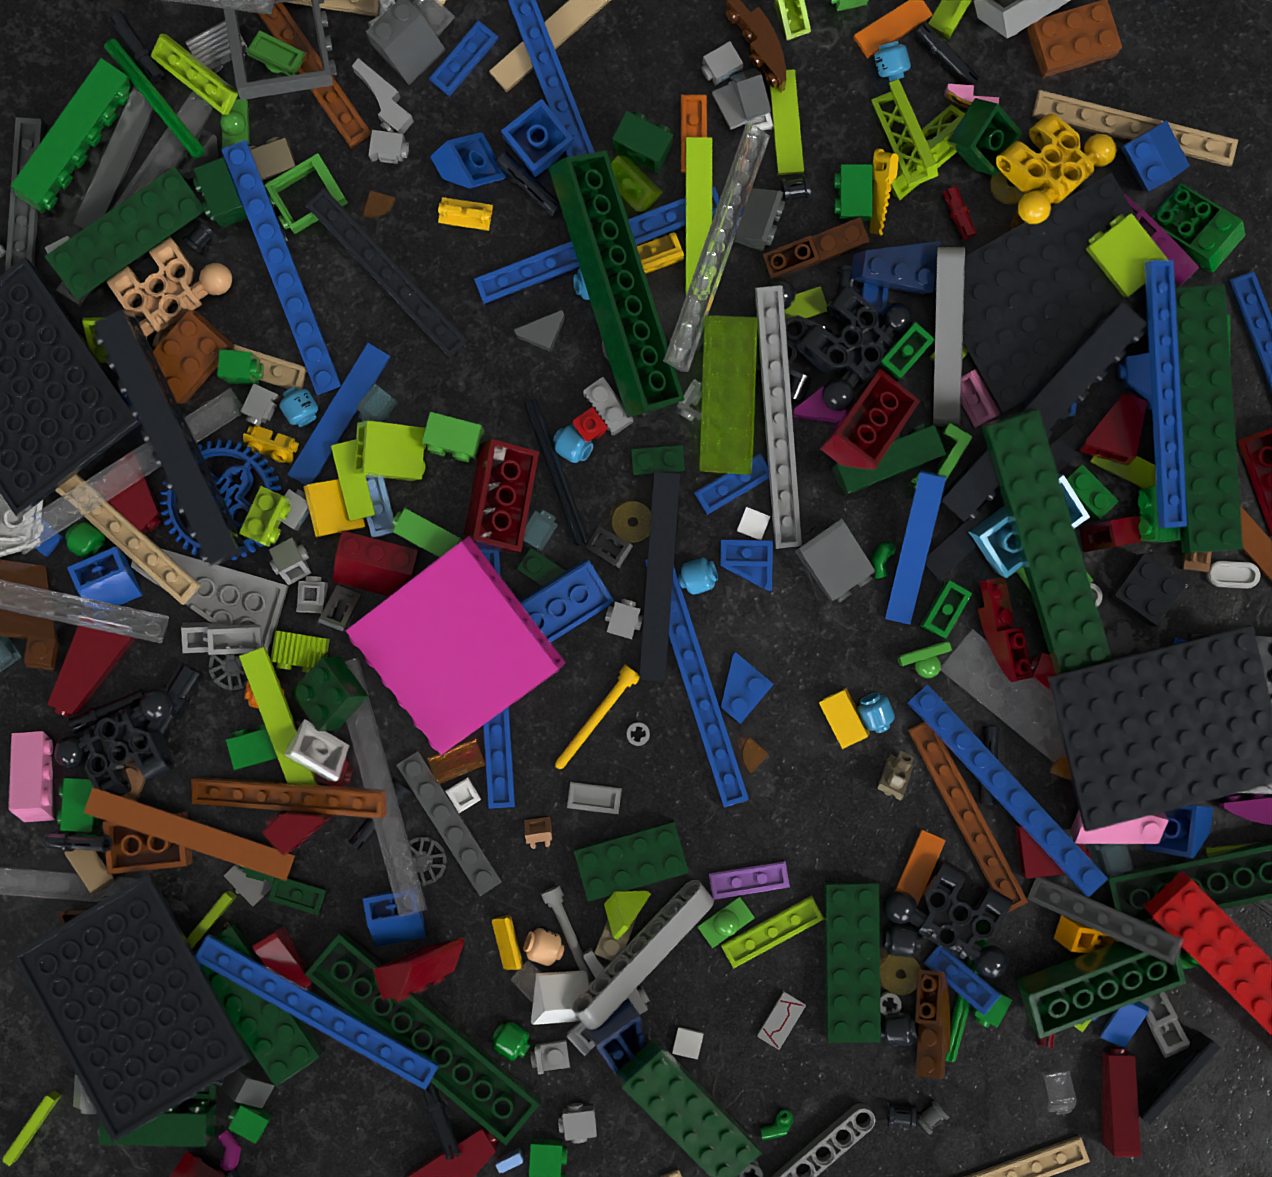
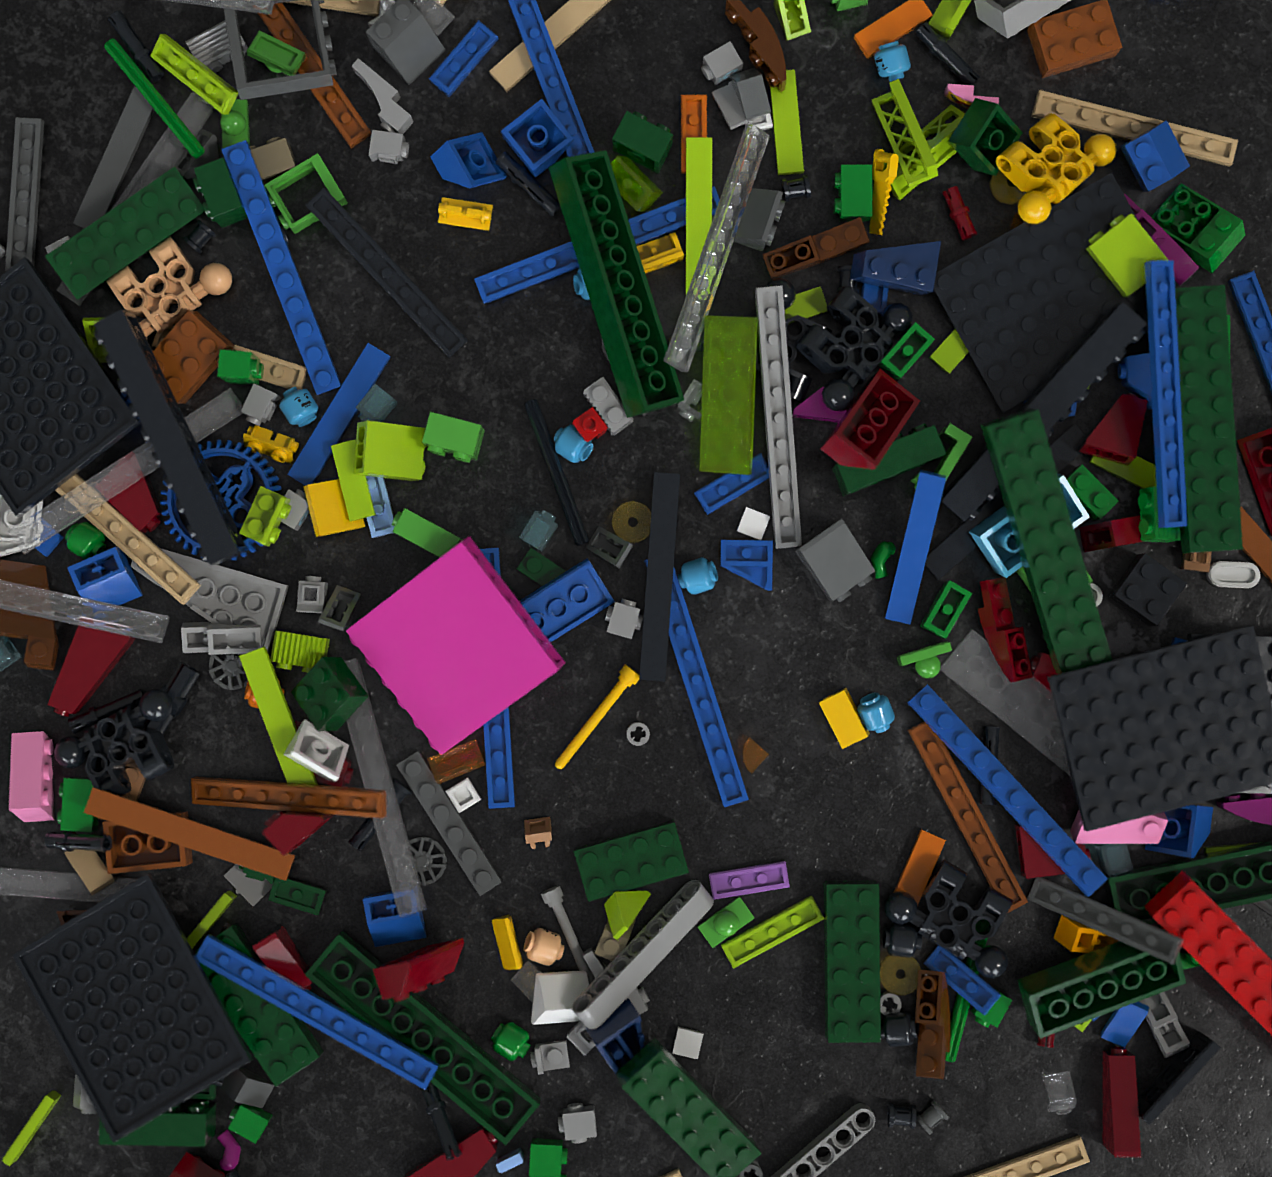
green brick [11,58,131,214] -> none
green brick [226,724,278,770] -> none
light grey brick [269,538,311,585] -> none
dark red slope [333,531,421,597] -> none
clear orange tile [363,191,396,218] -> none
dark red slope [462,439,539,553] -> none
dark grey slope [514,310,565,352] -> none
light grey tile [567,782,622,814] -> none
dark green plate [631,445,685,476] -> none
blue wing [720,652,774,724] -> none
light grey tile [757,990,806,1050] -> none
green arm [760,1109,793,1141] -> none
dark tan hips [877,751,914,801] -> none
light grey beam [933,247,965,428] -> none
bright pink slope [961,369,1001,428] -> none
clear orange tile [1048,756,1072,781] -> none

